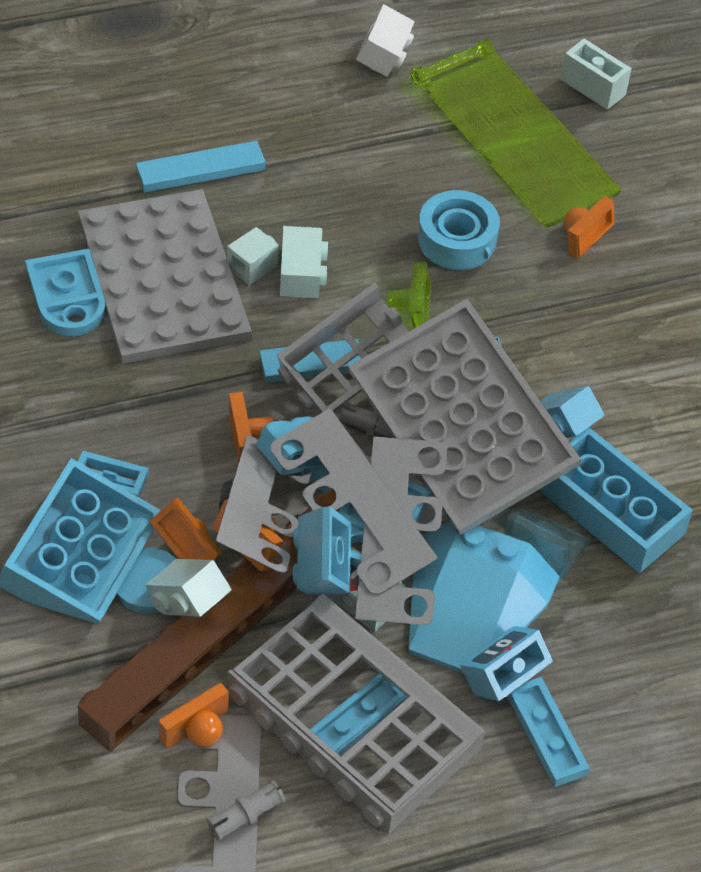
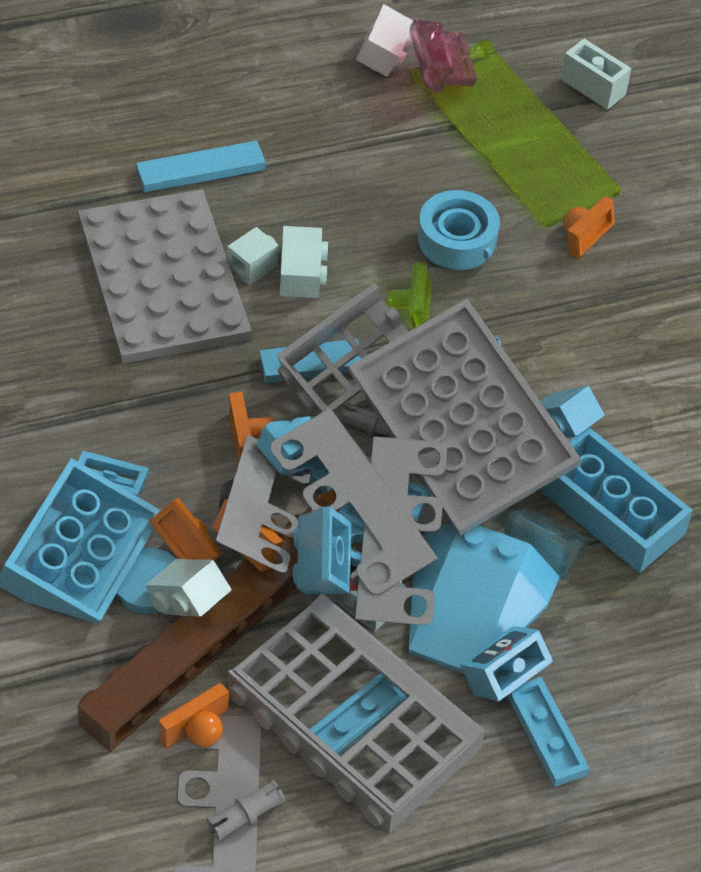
medium azure tile [25,248,106,336] -> none
none -> clear pink brick [409,20,477,92]

